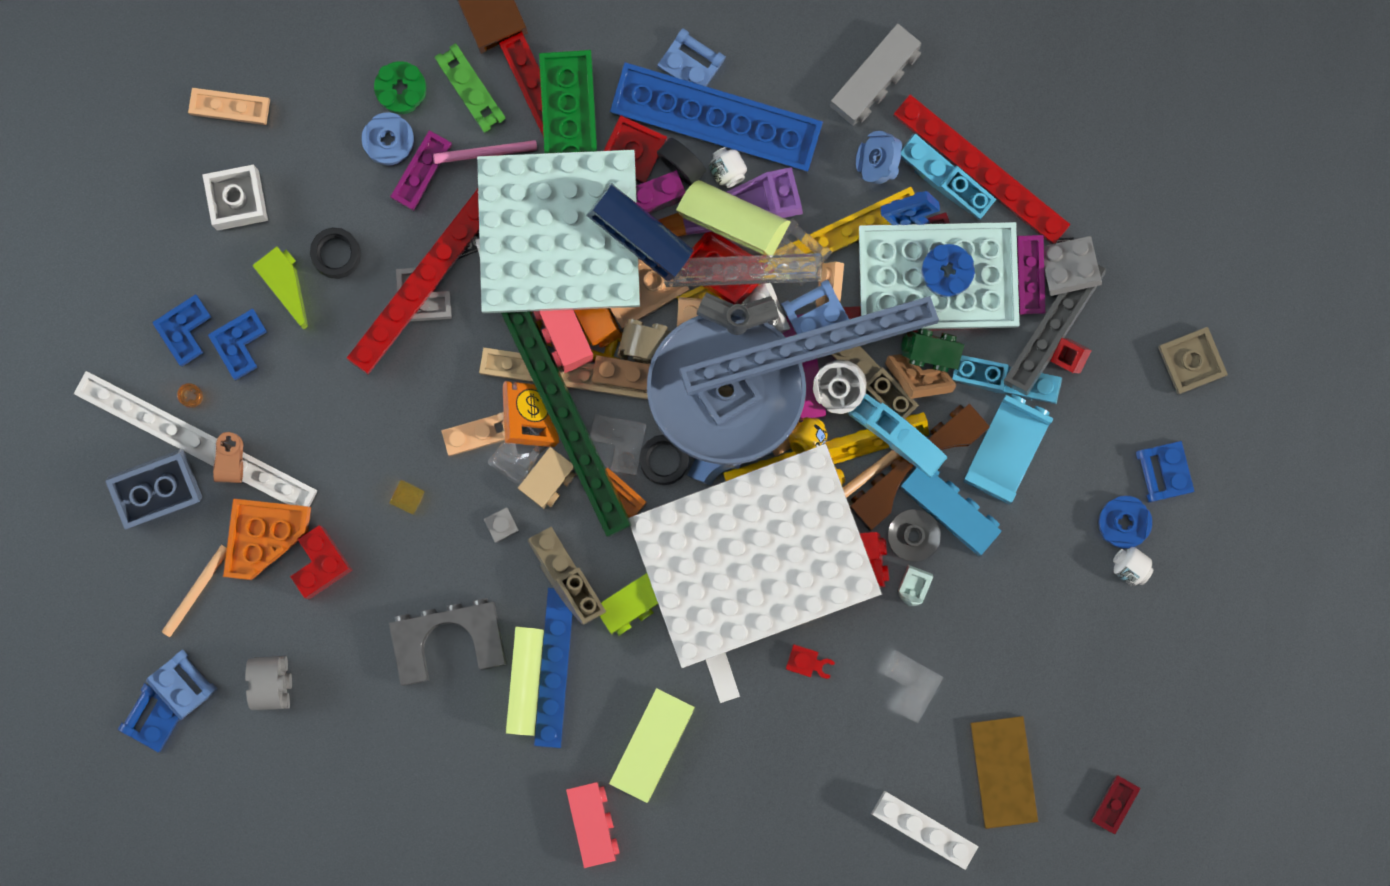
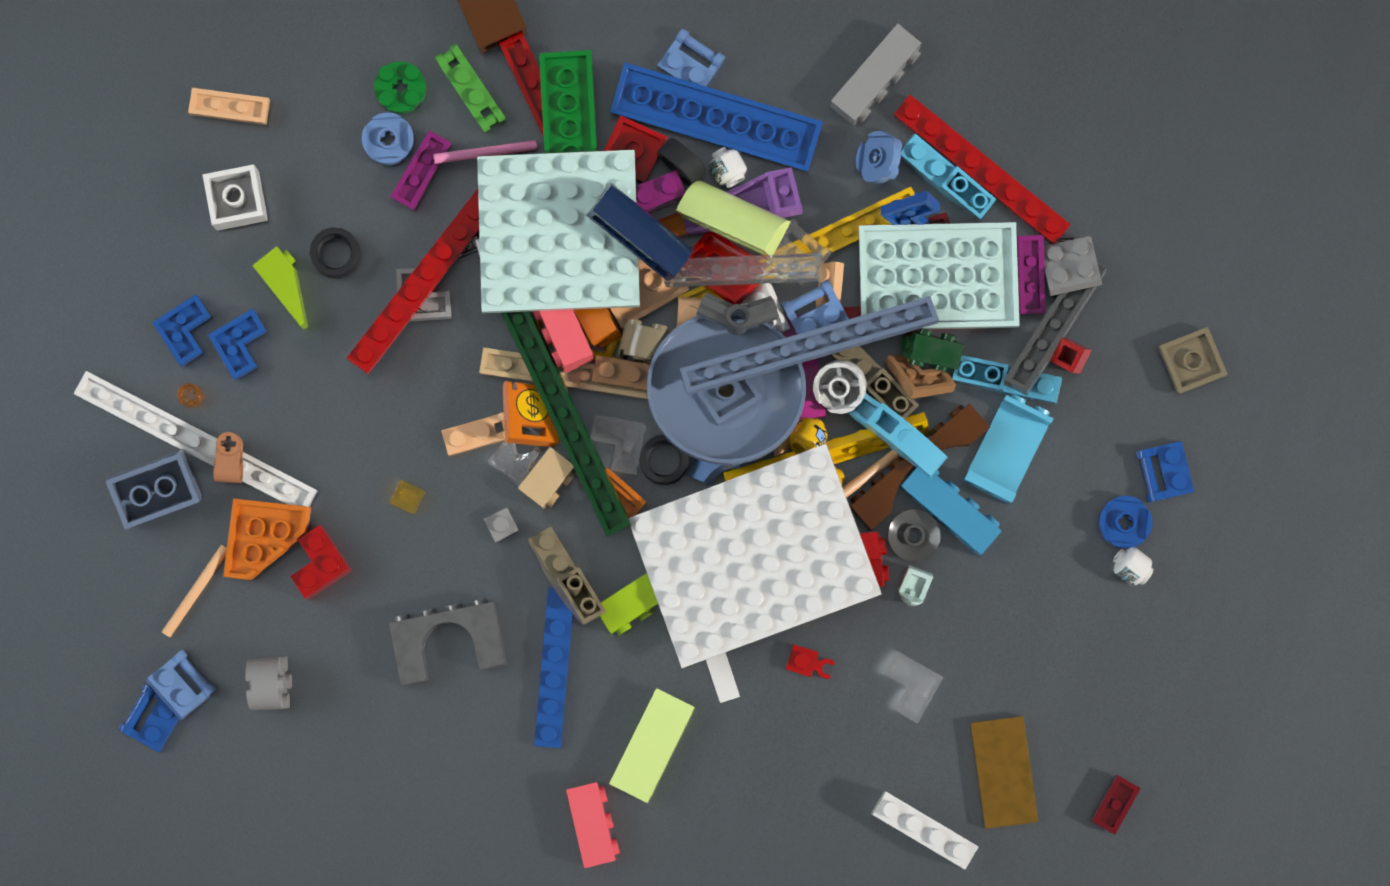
yellowish green brick [506,627,544,736] -> none
blue plate [921,244,975,298] -> none

